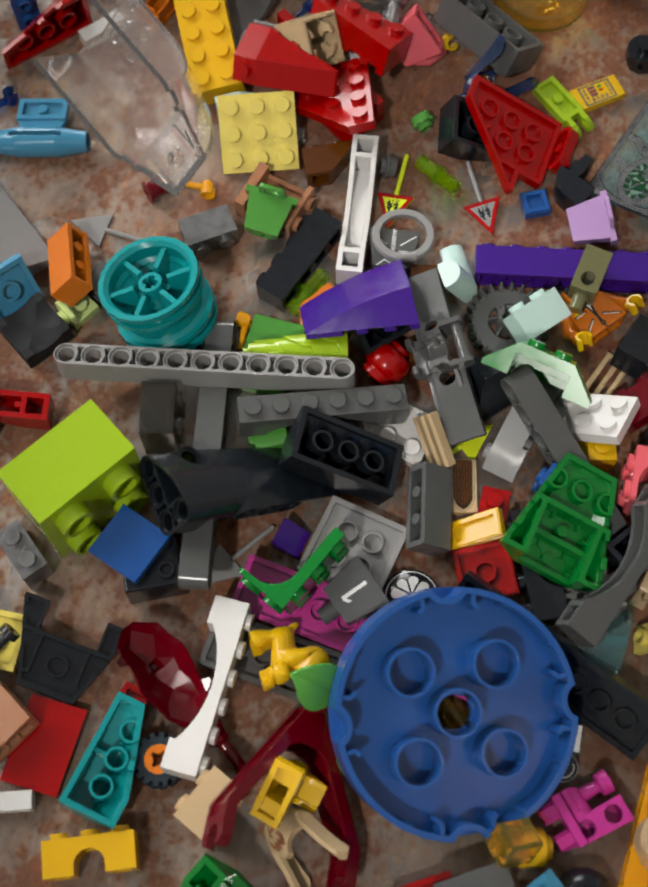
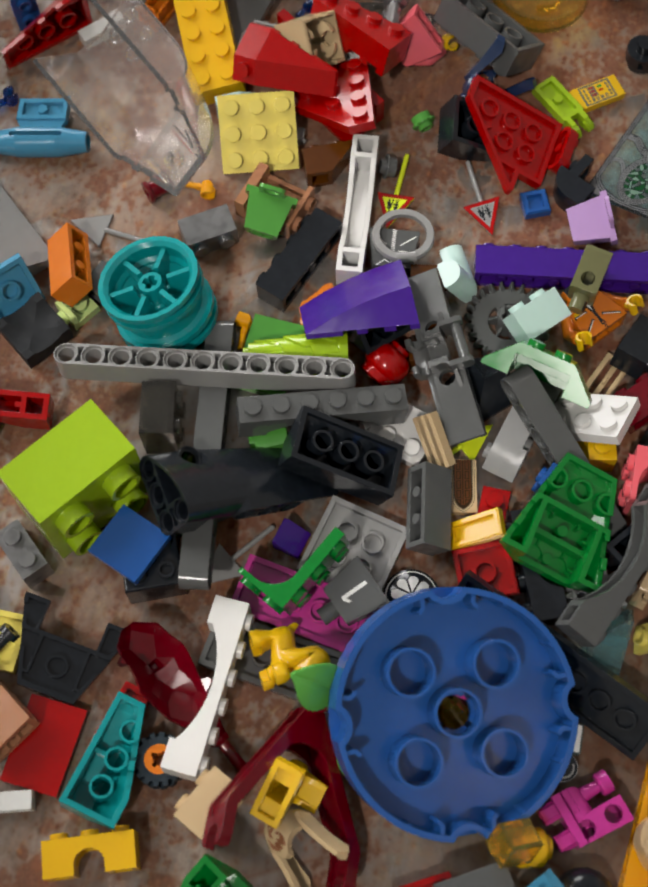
clear neon green axle [286,268,329,317] -> none
clear neon green axle [414,154,461,195] -> none

